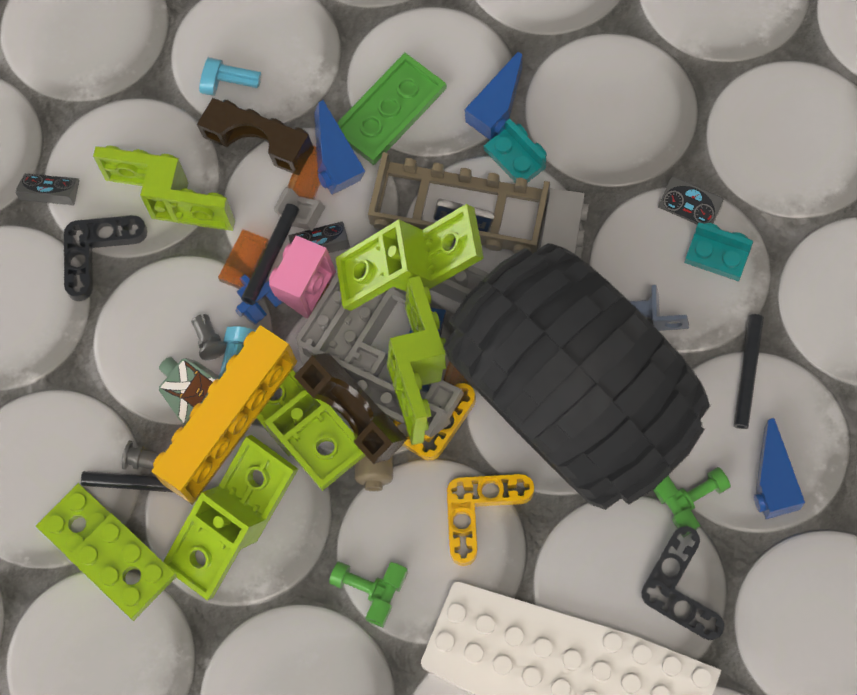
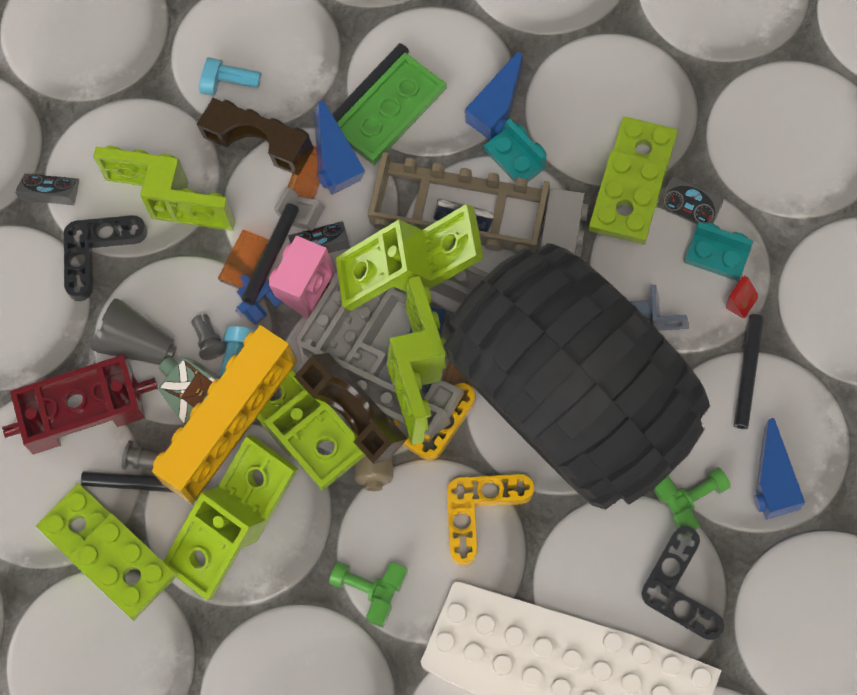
none -> dark red brick [2,355,158,455]
none -> dark grey cone [91,298,177,365]
none -> black piece [332,43,409,122]
none -> lime bracket [589,116,678,245]
none -> red slope [726,276,758,318]

